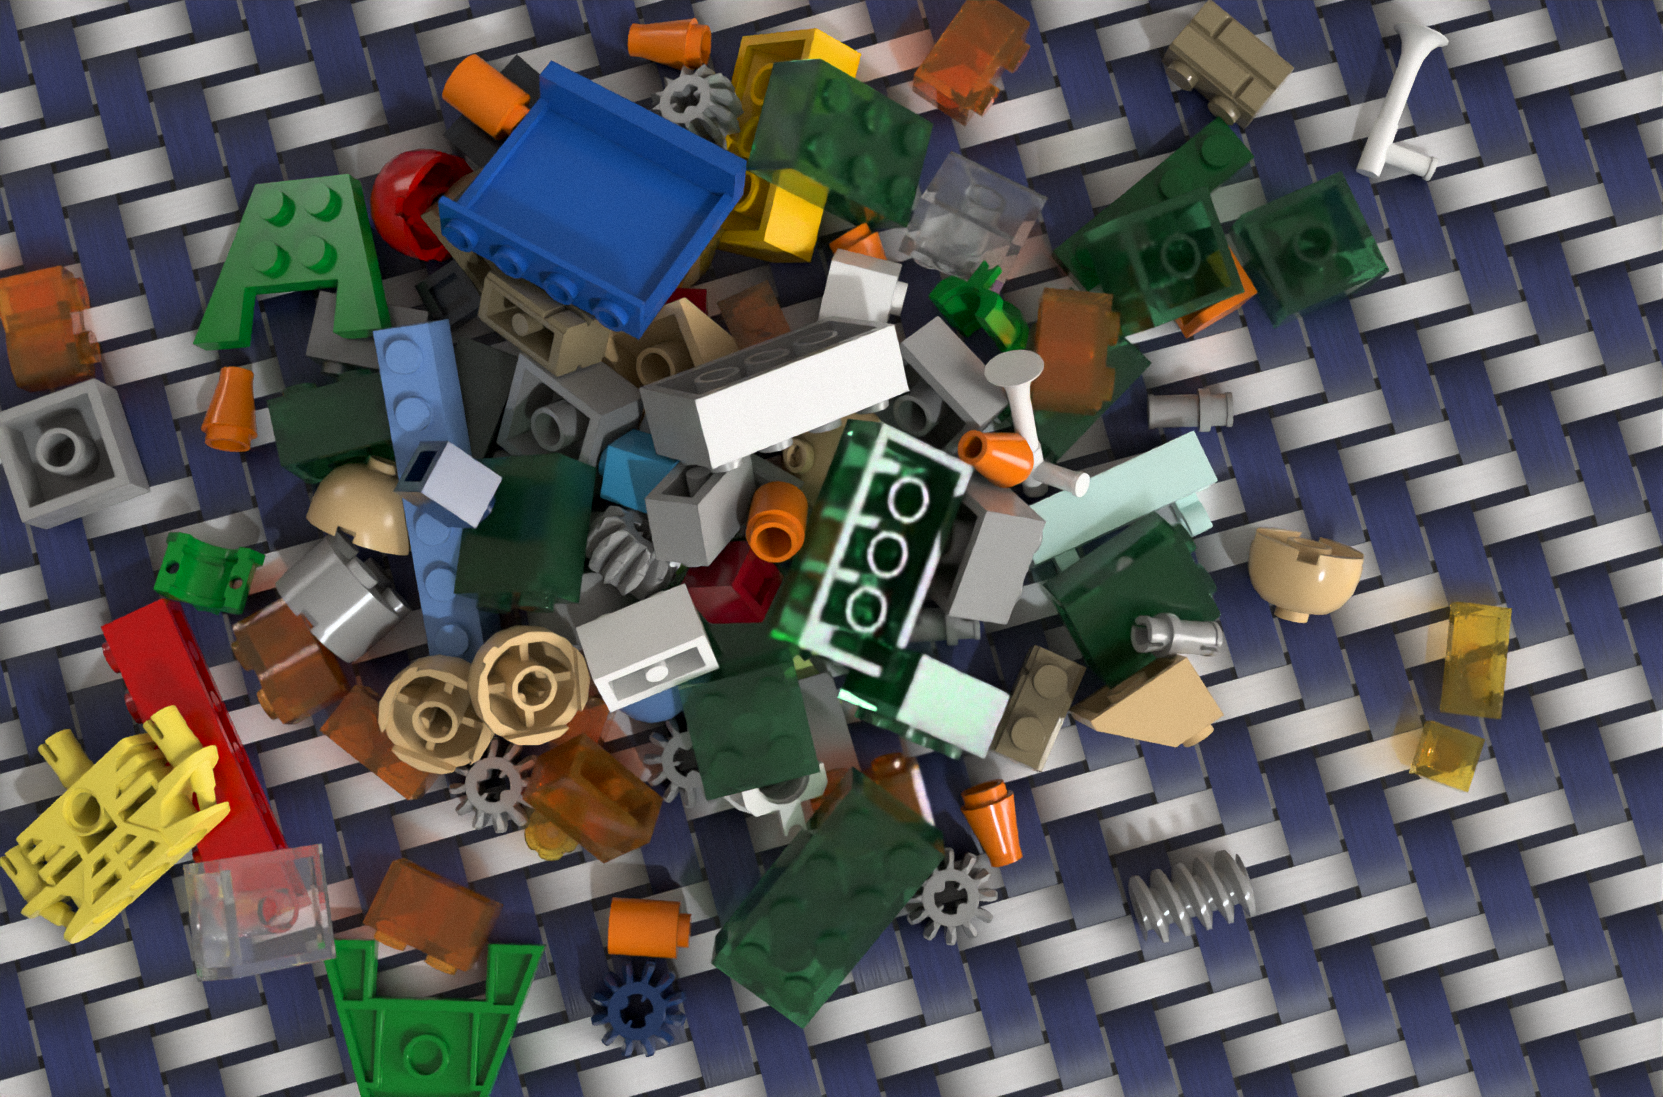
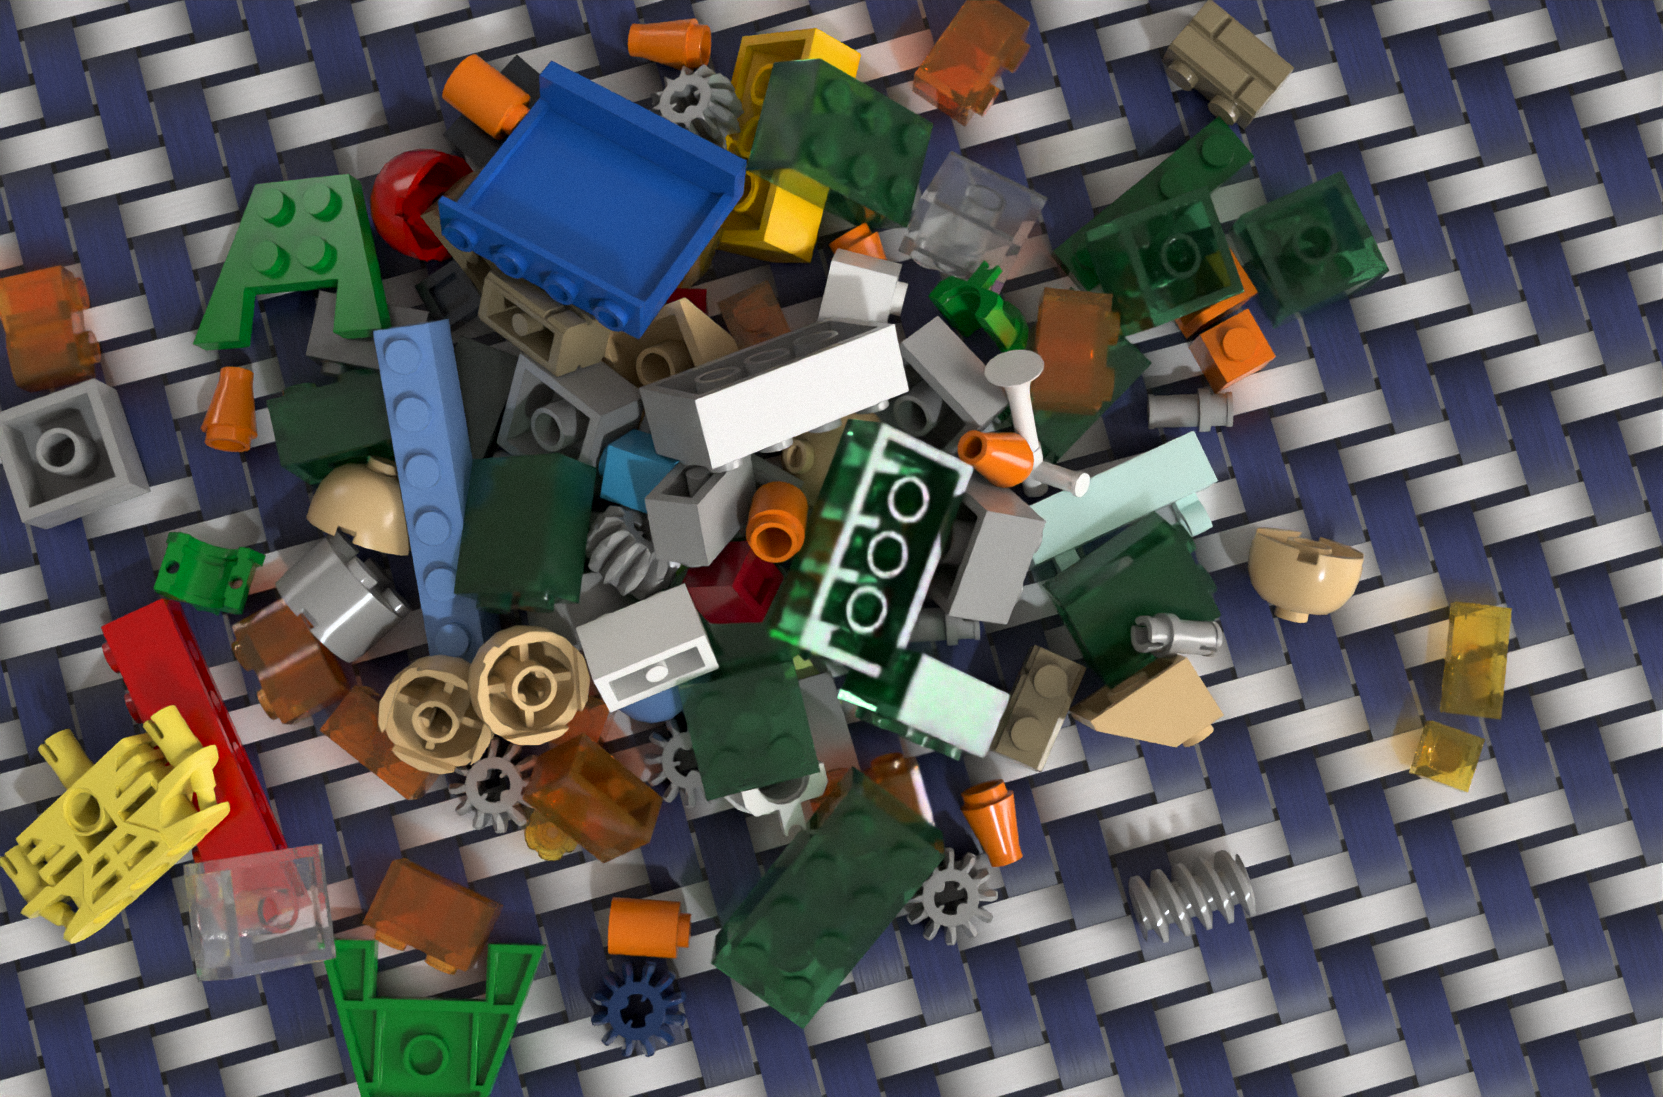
brick [393,441,502,529] -> none
white piece [1356,22,1449,181] -> none
none -> orange brick [1188,309,1276,394]

